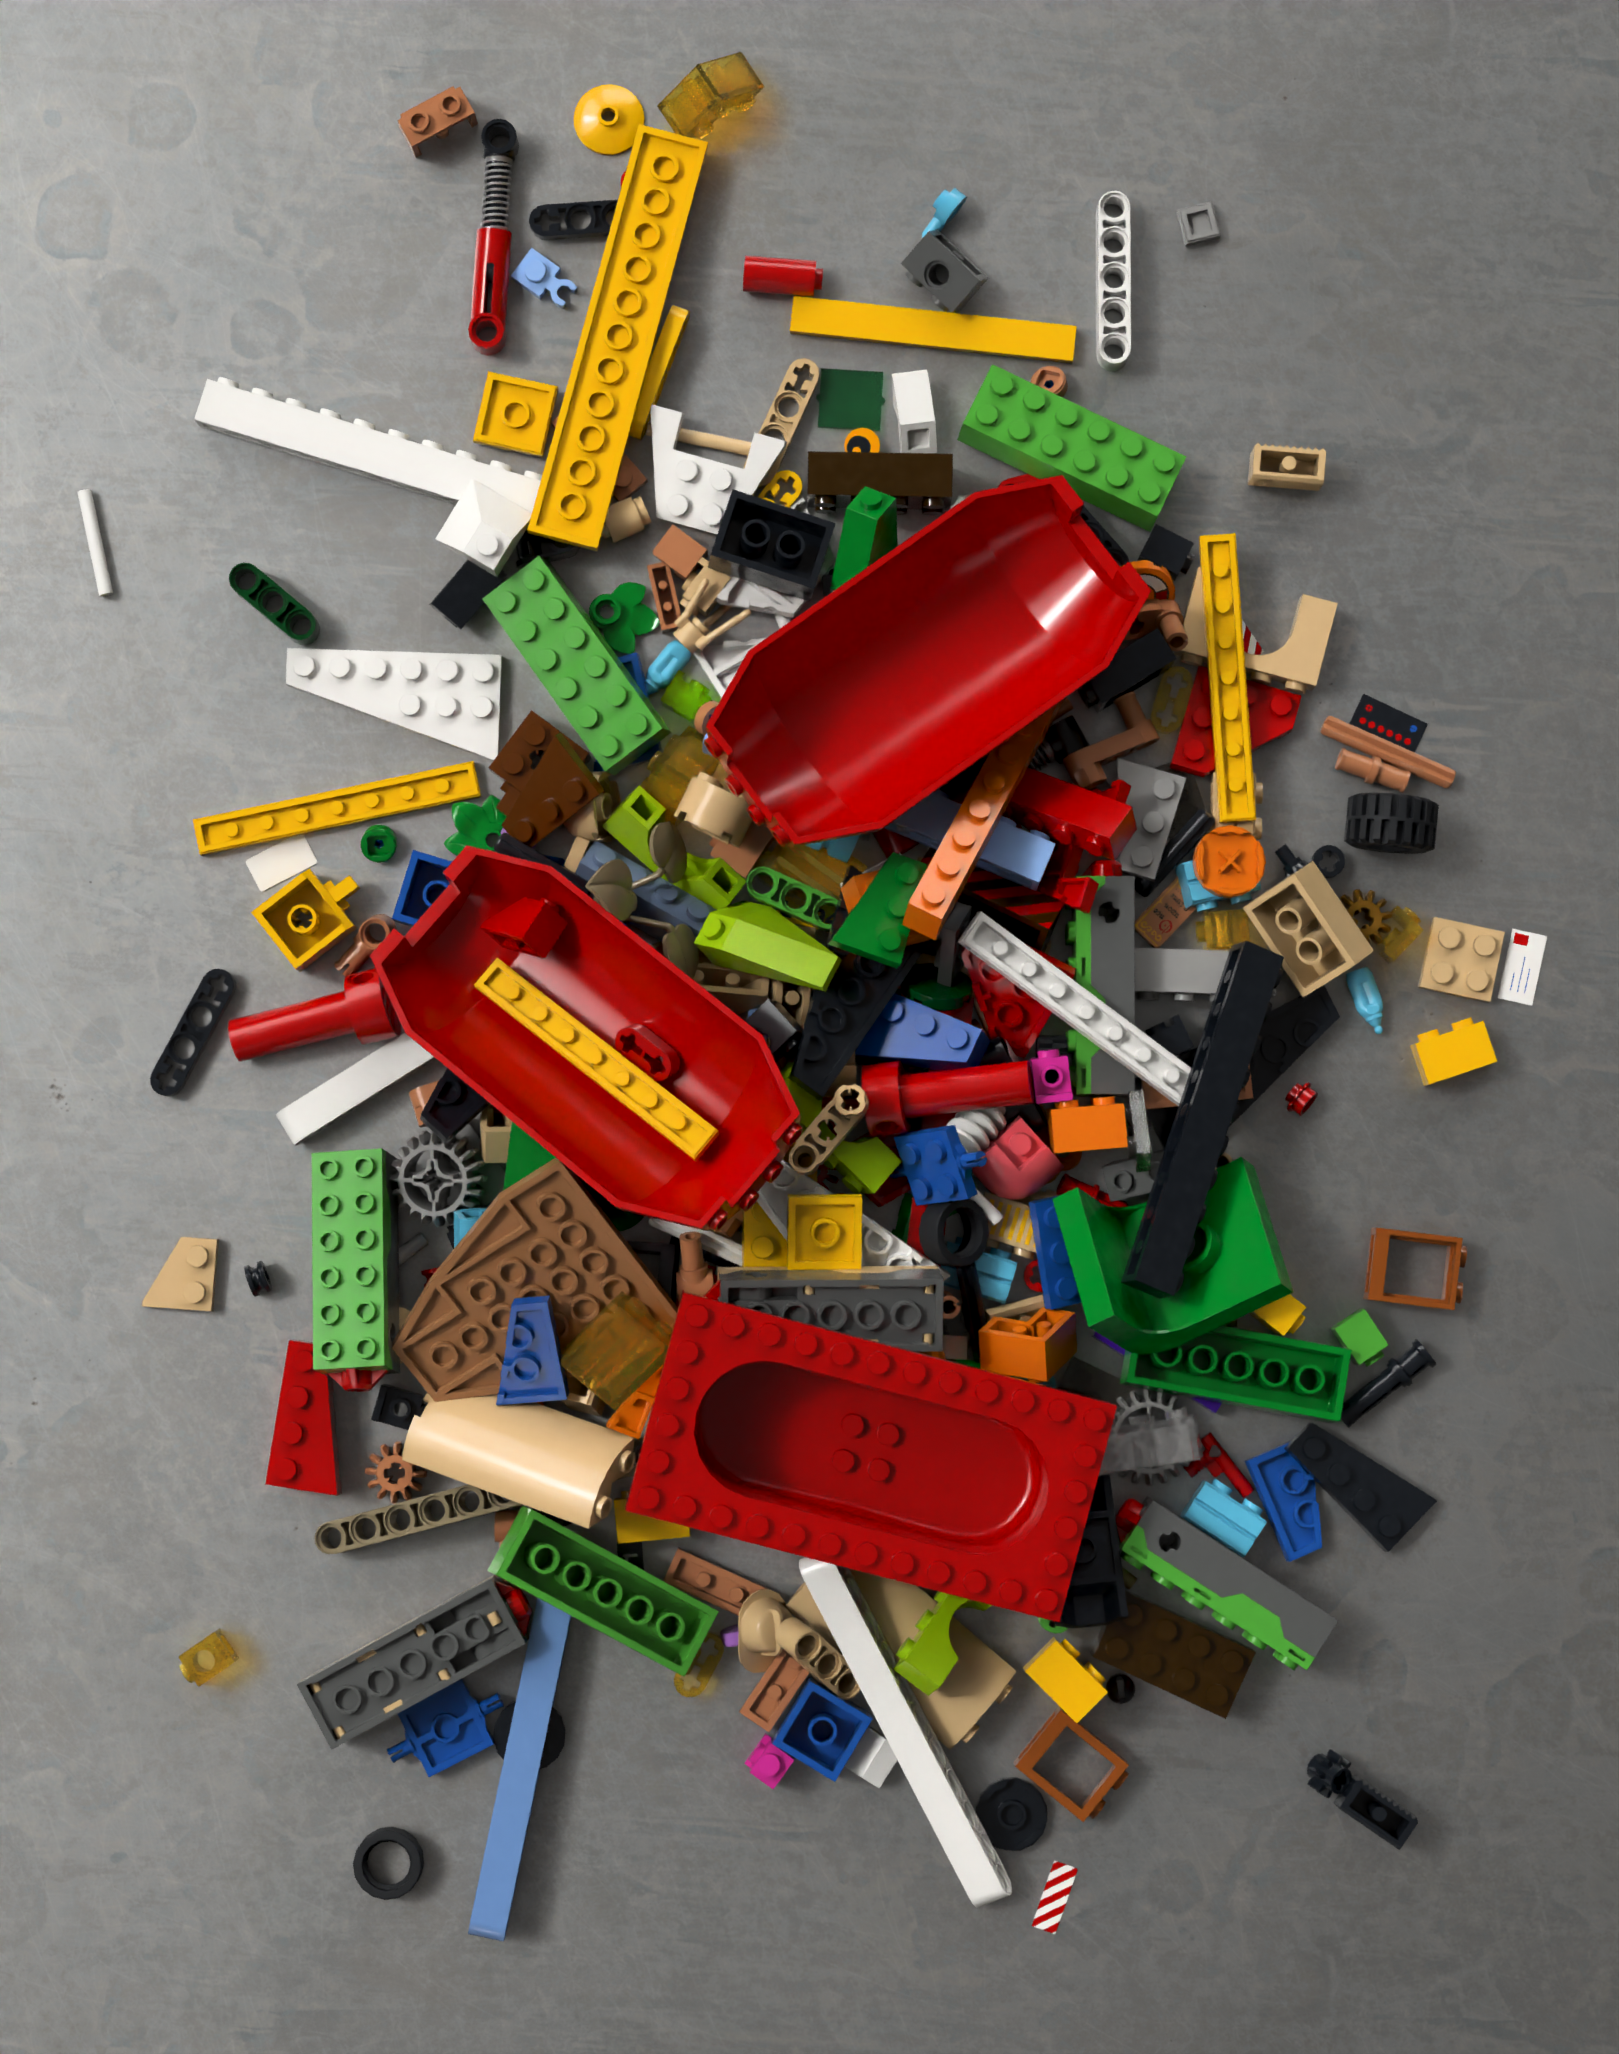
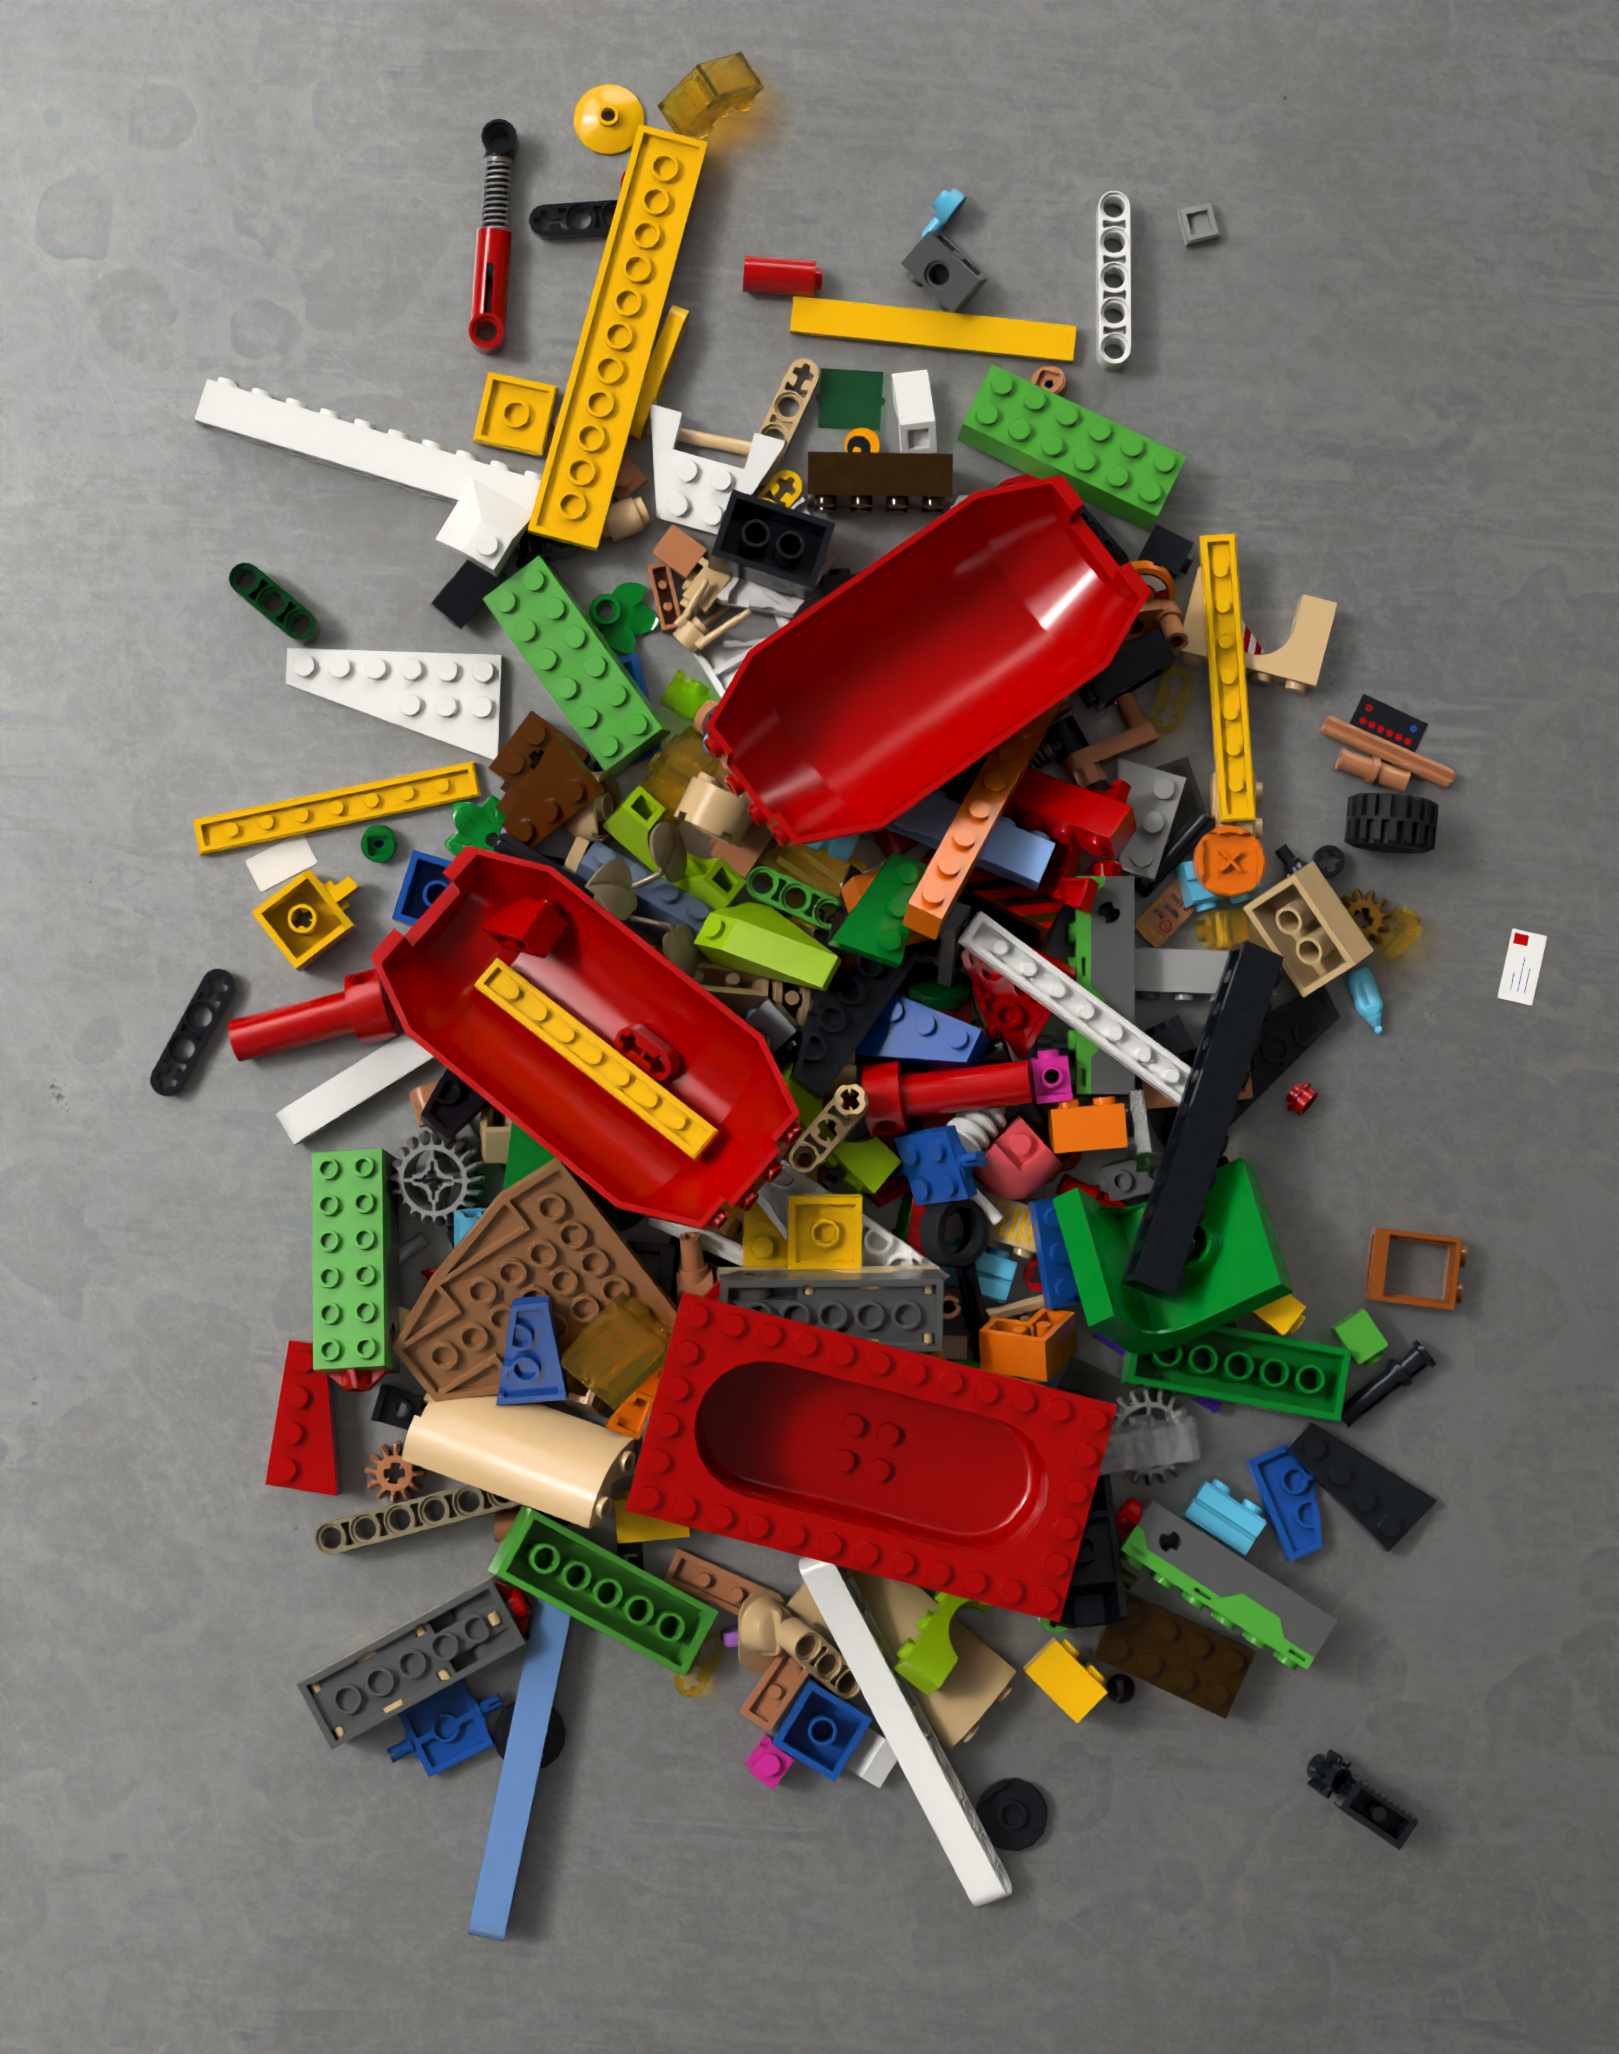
white bar [77,489,113,597] -> none
tan wing [142,1237,219,1311] -> none
clear yellow brick [179,1628,240,1687] -> none
black bush [244,1261,272,1297] -> none
nougat pin [334,914,397,977] -> none
black tyre [353,1827,424,1900] -> none
nougat window [397,86,478,158] -> none
light blue plate [511,247,577,309] -> none
medium azure piece [645,640,692,695] -> none
green slope [830,486,898,592] -> none
dark orange window [1013,1706,1129,1822] -> none
sticker [1032,1860,1078,1934] -> none
red plate [1169,666,1302,778] -> none
red hose [1183,1432,1255,1498] -> none
tan brick [1248,443,1326,491] -> none
yellow brick [1410,1017,1498,1086] -> none
tan plate [1418,917,1505,1003] -> none

